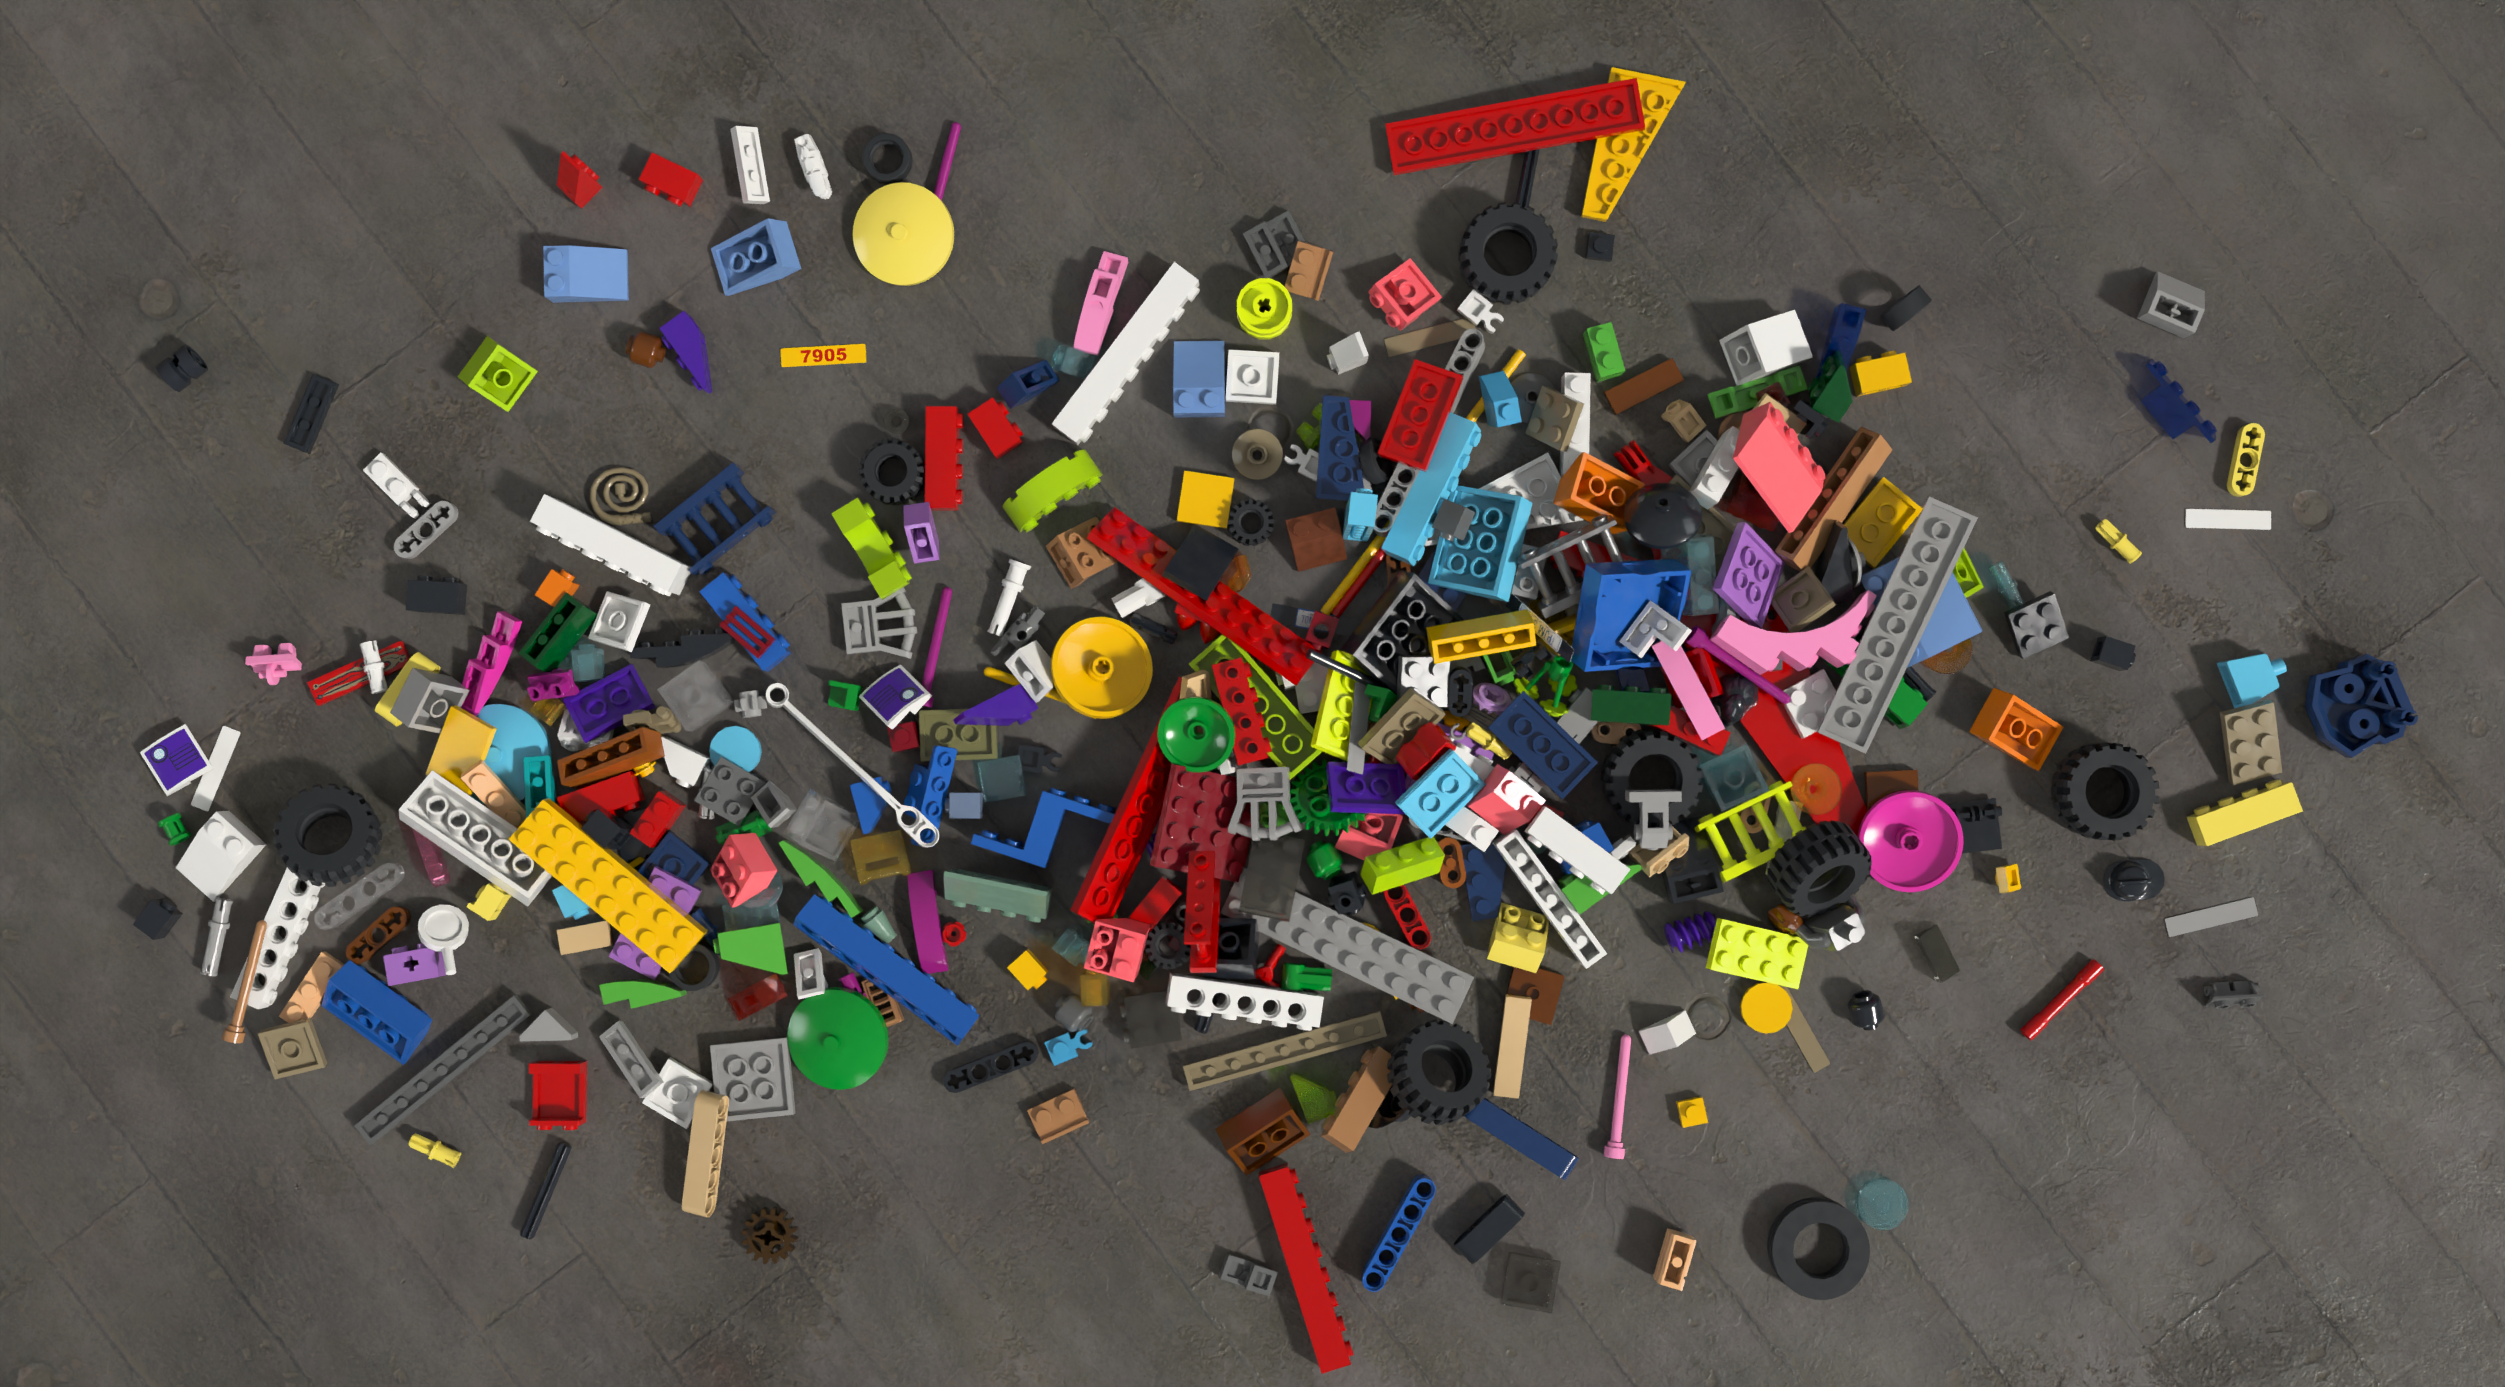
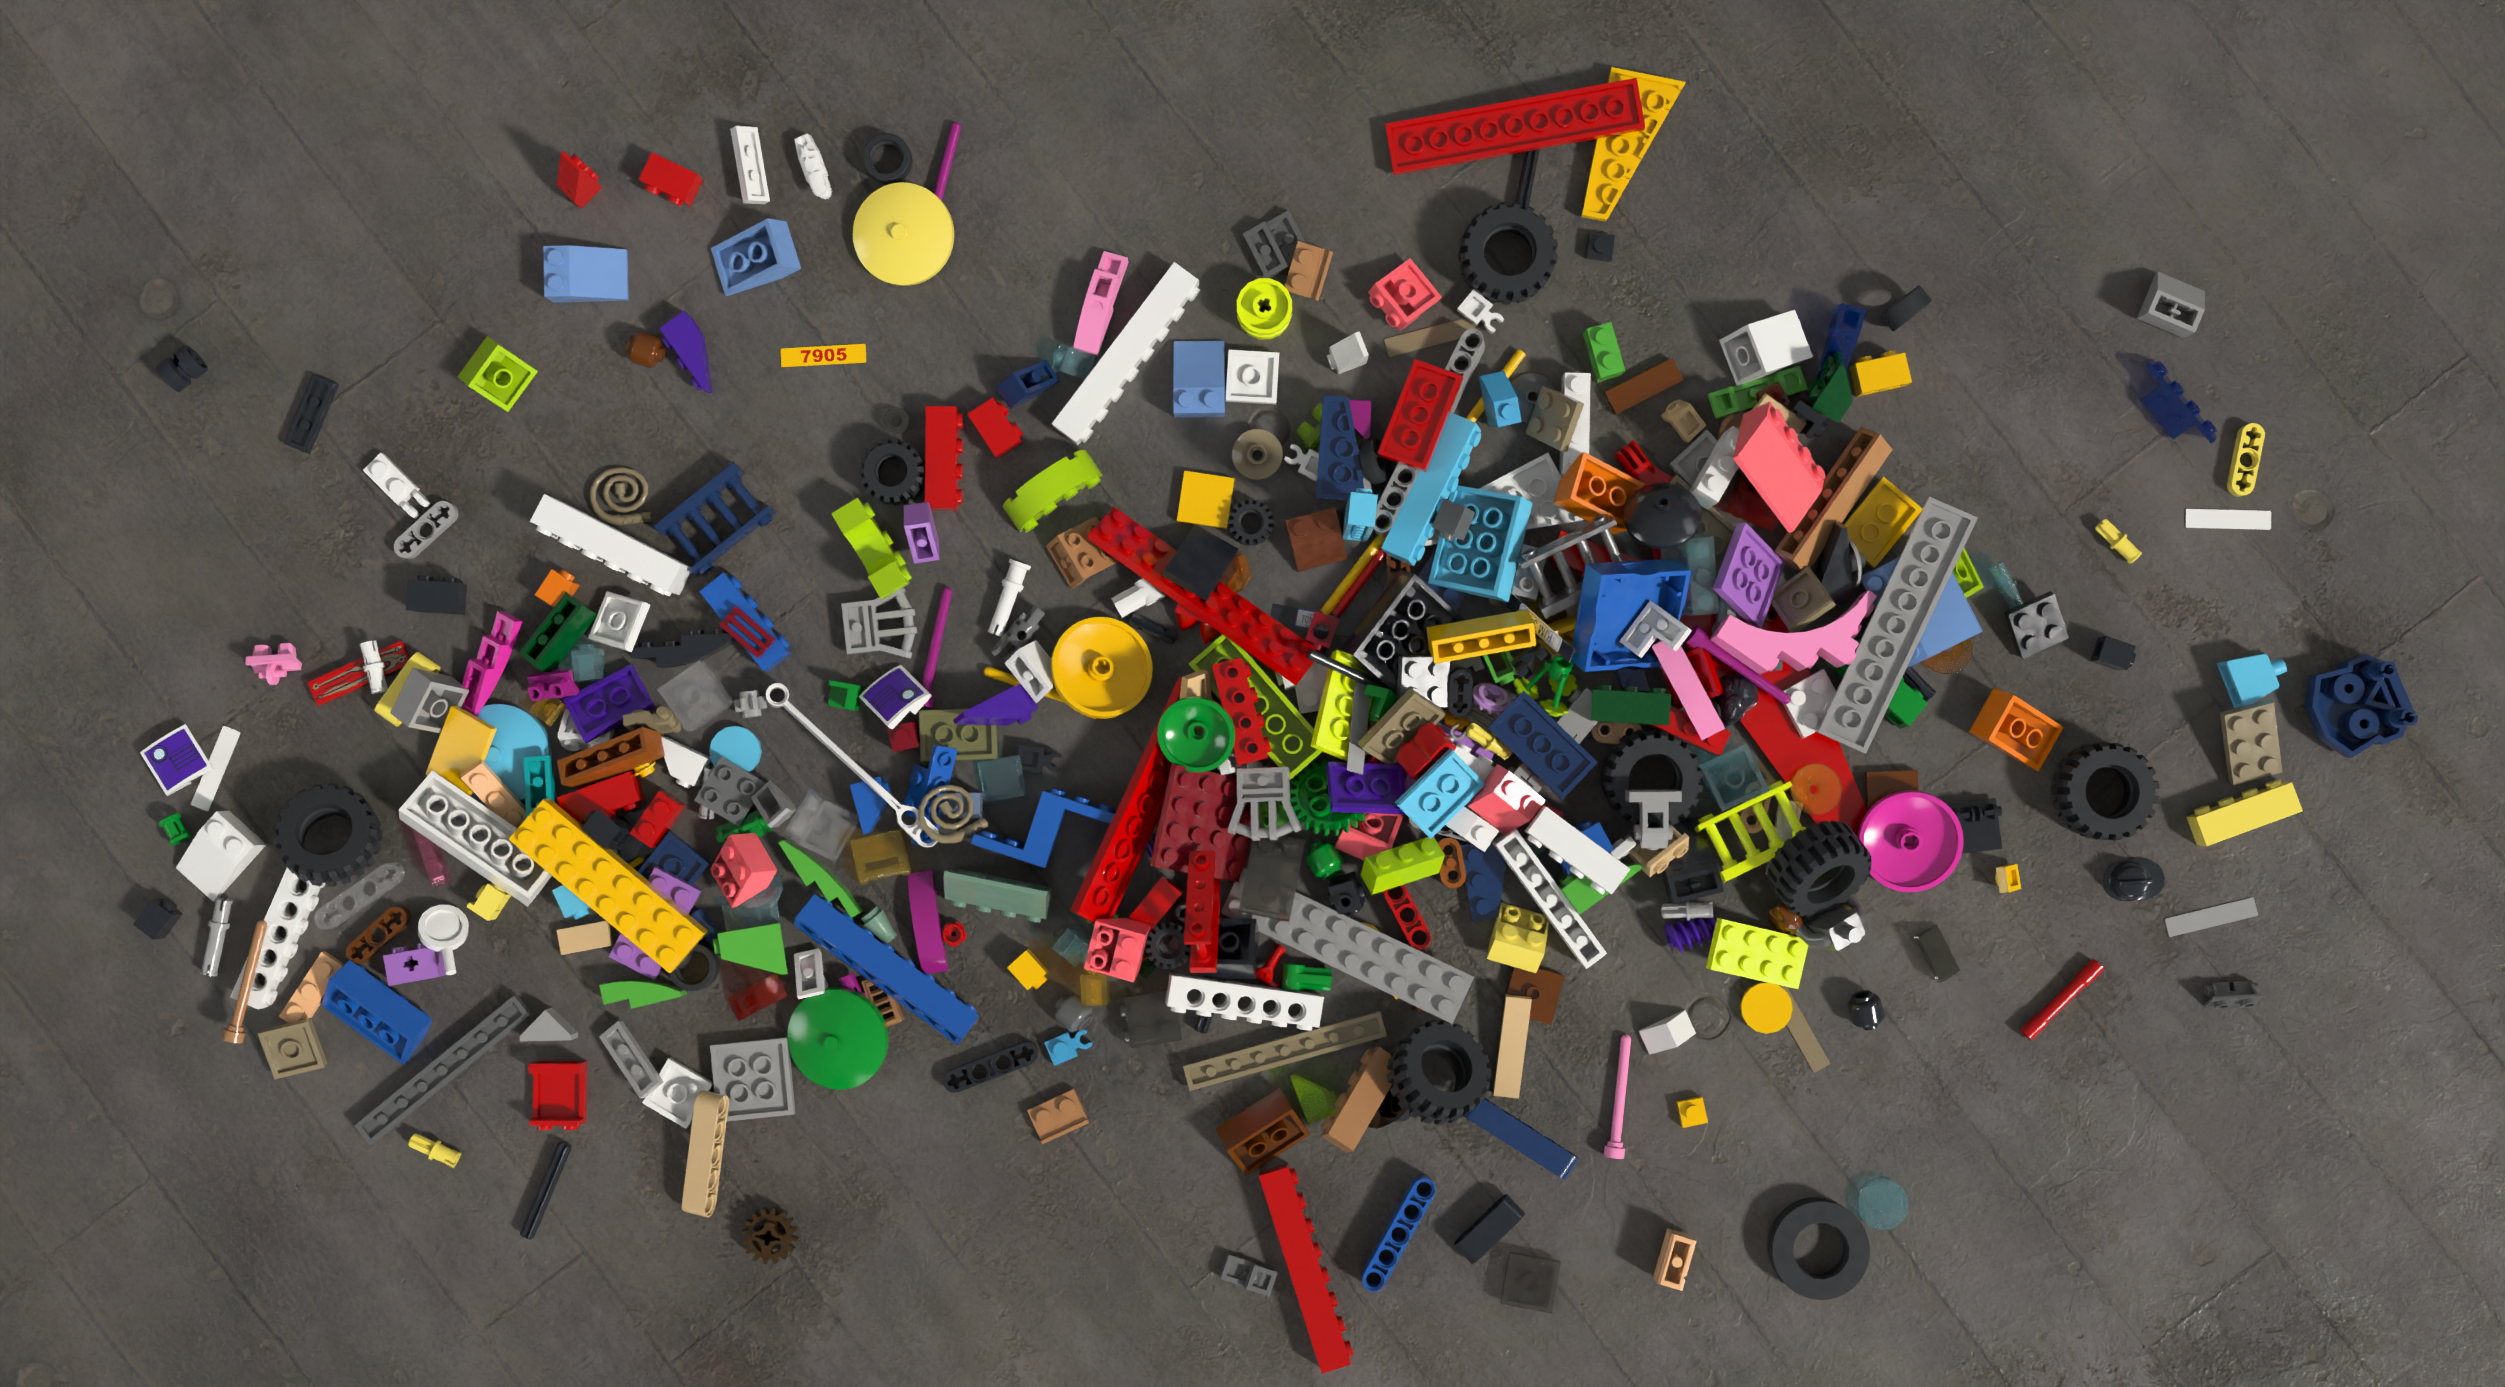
none -> dark tan piece [918,785,988,843]
none -> light grey axle [1661,900,1713,921]

